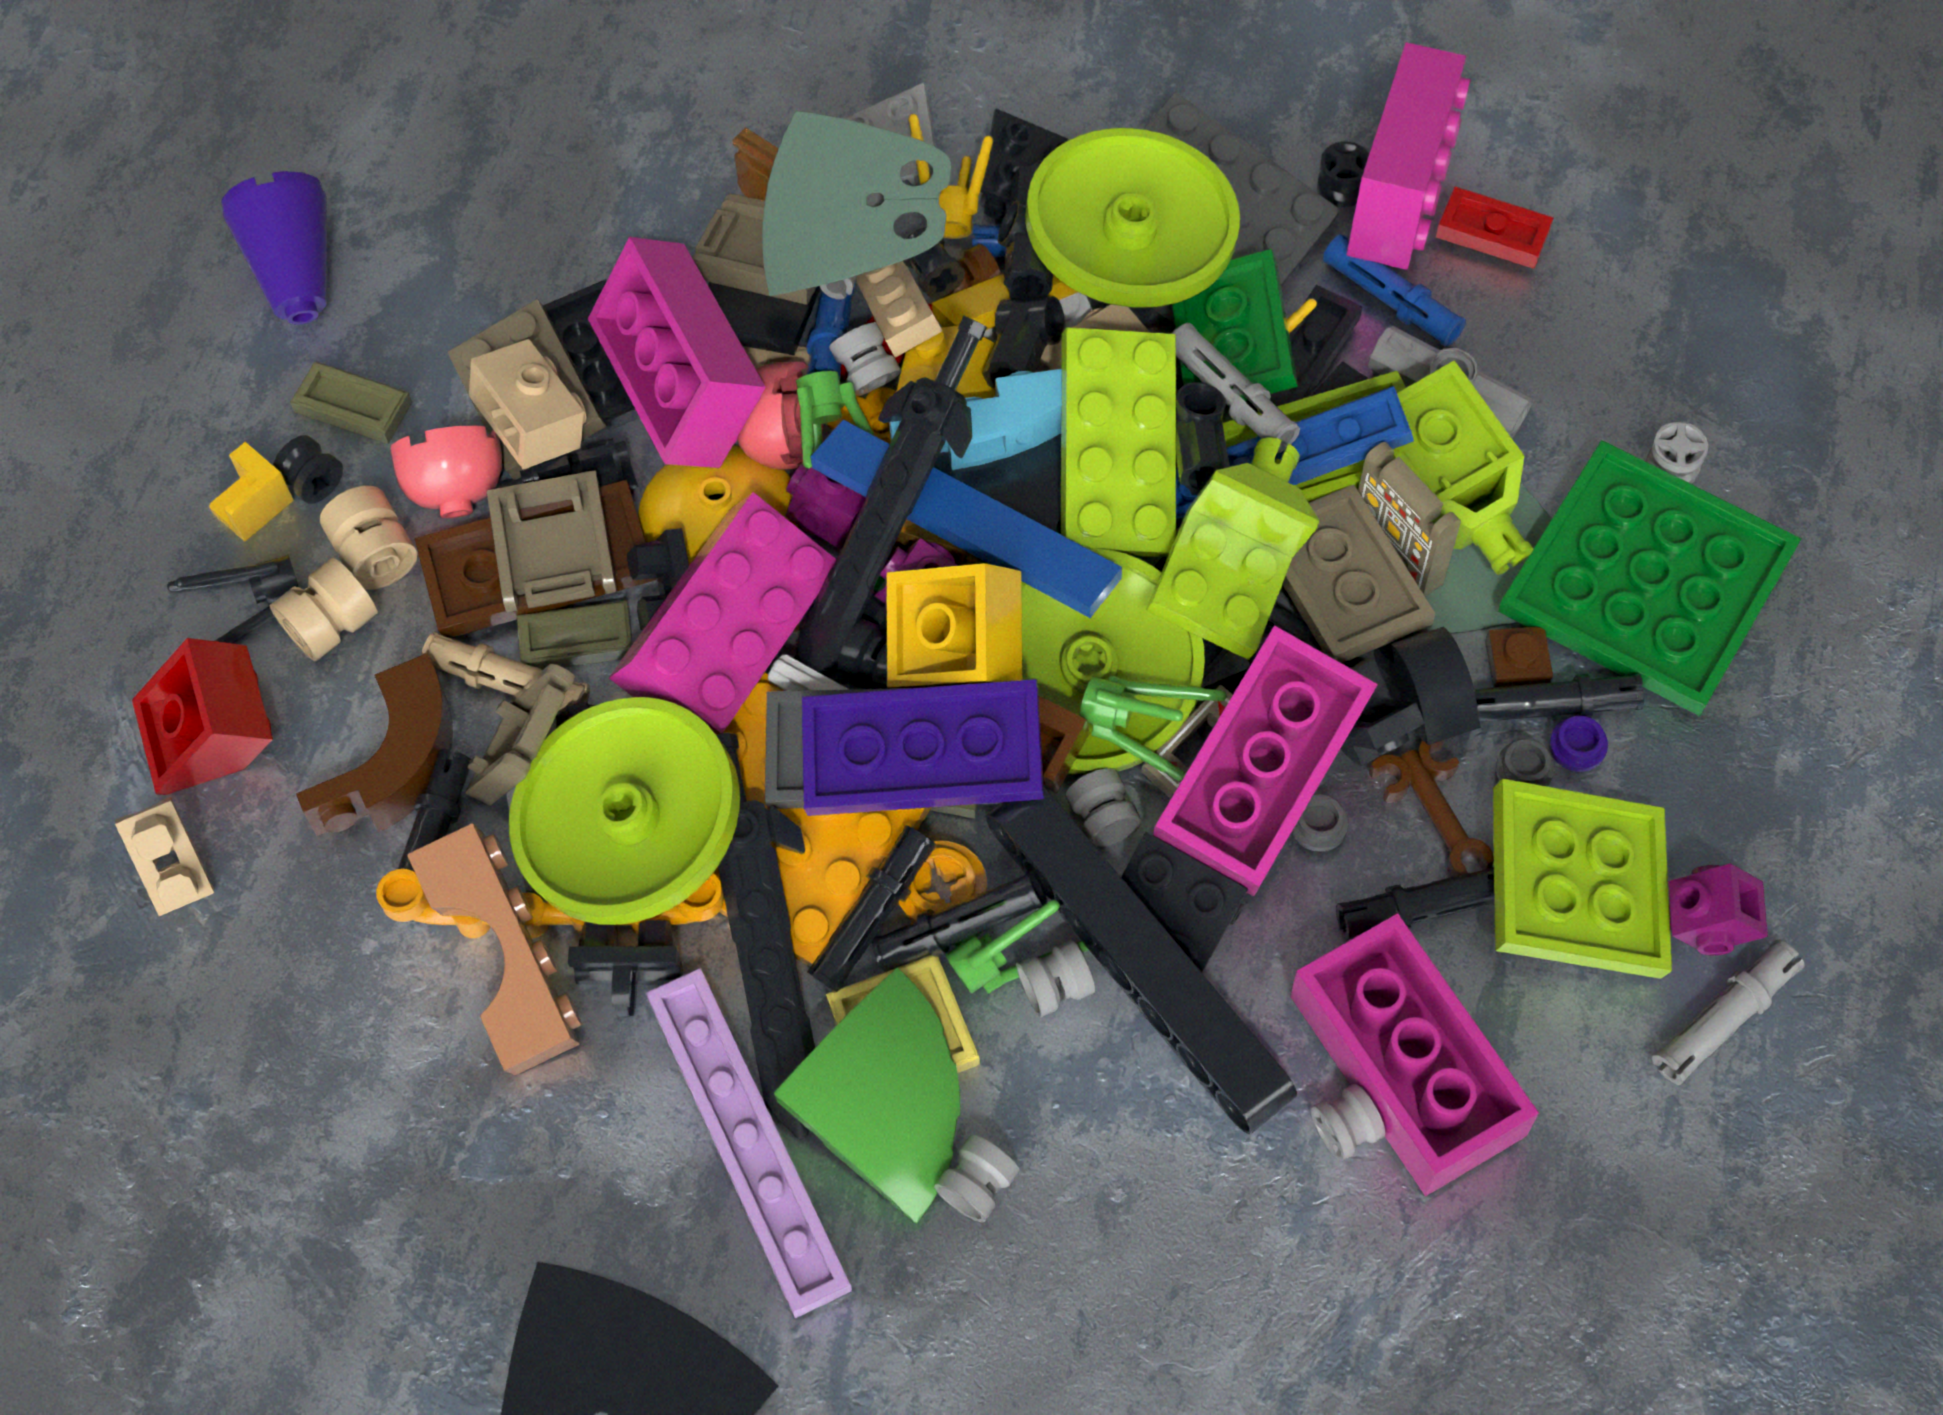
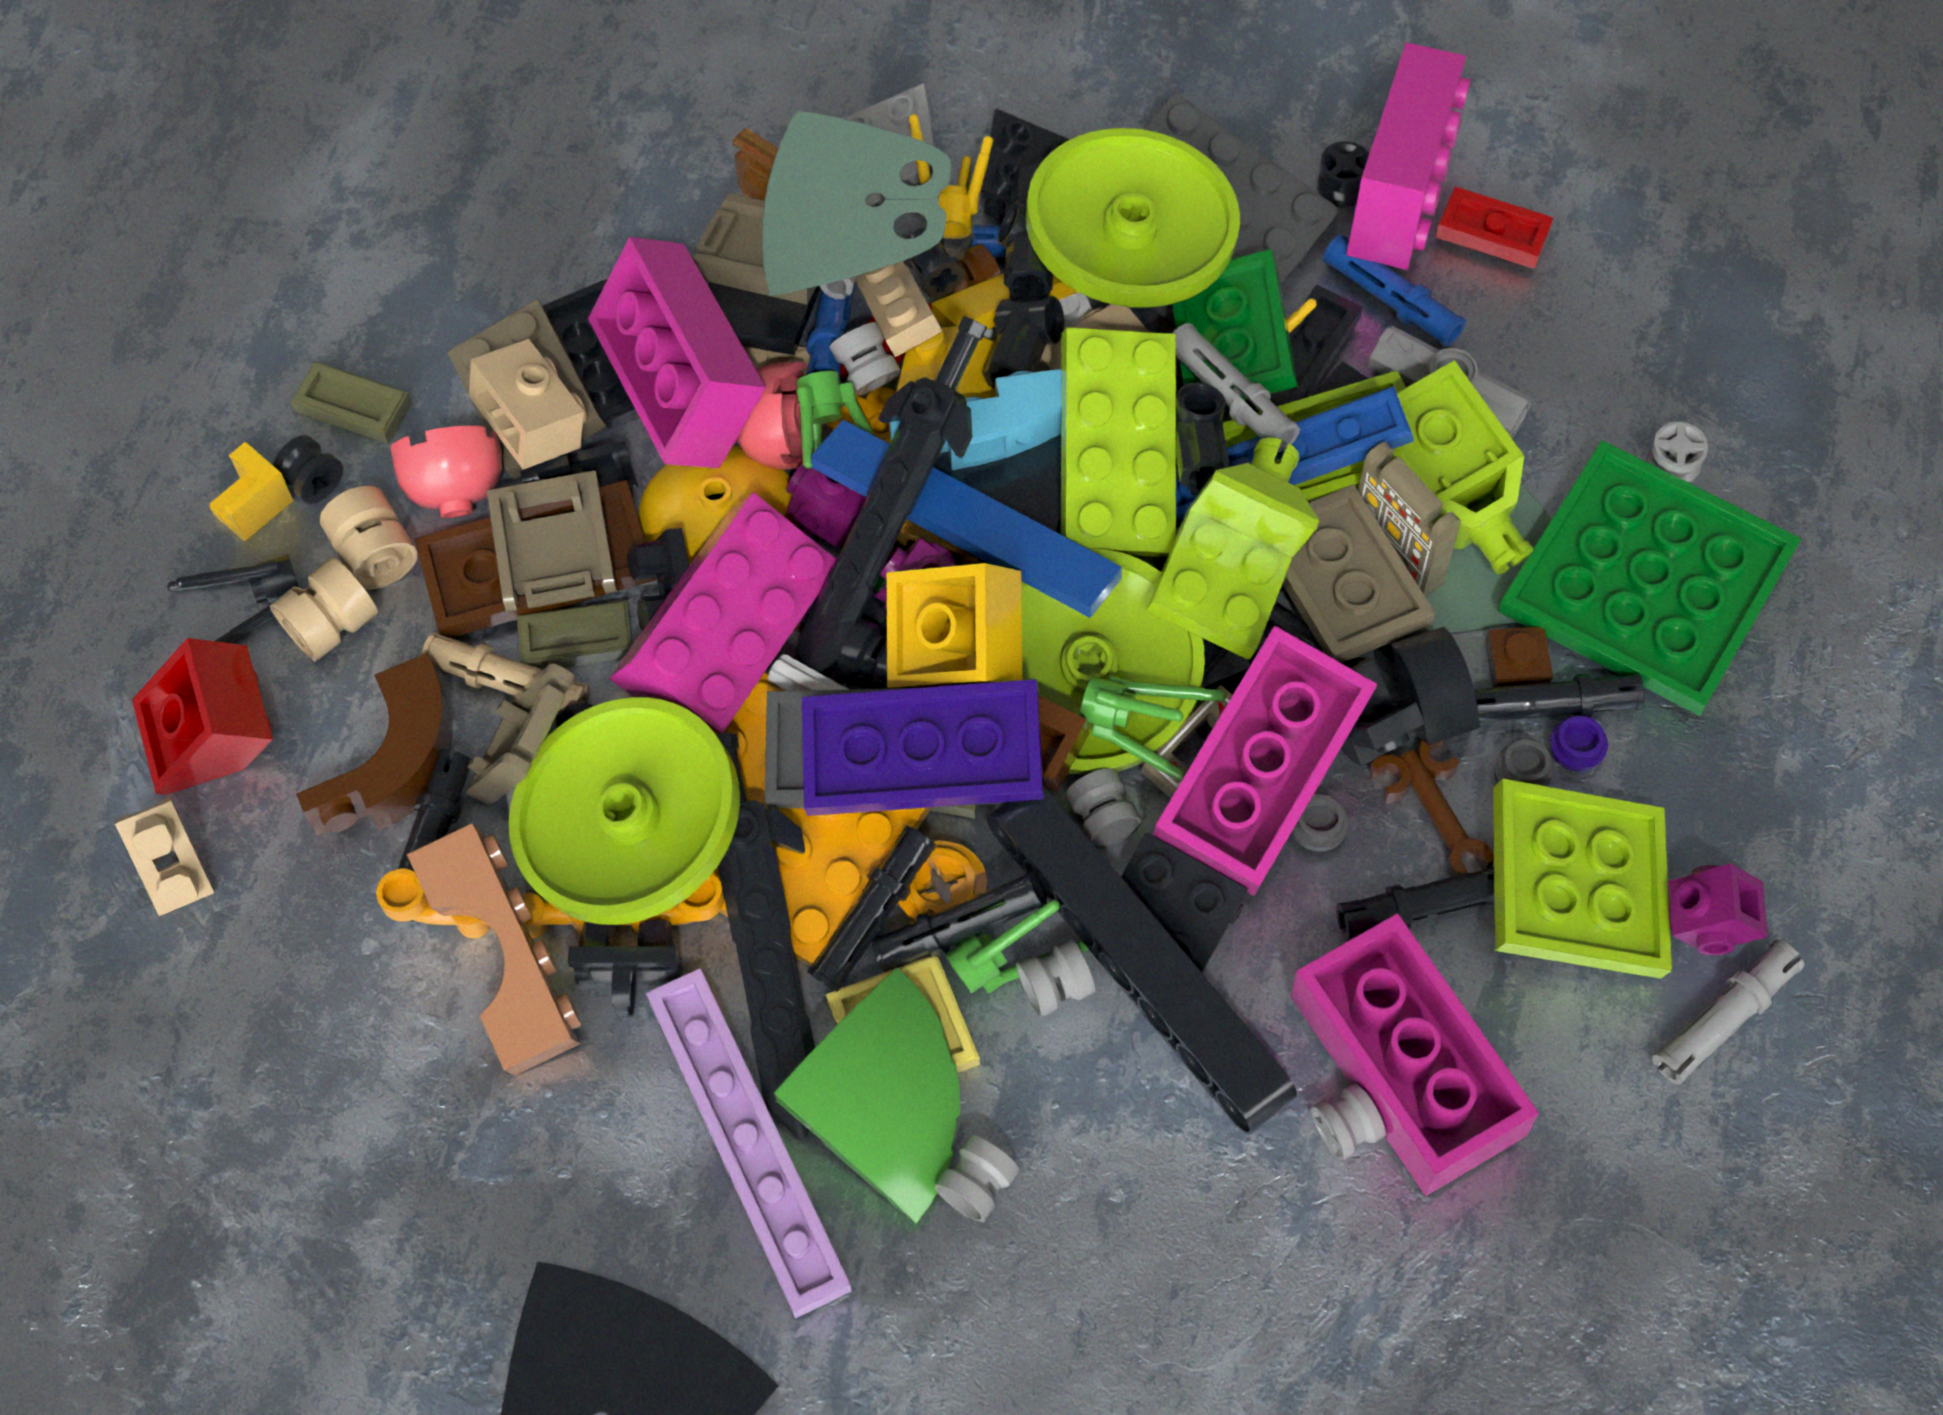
dark purple cone [221,171,327,325] -> none

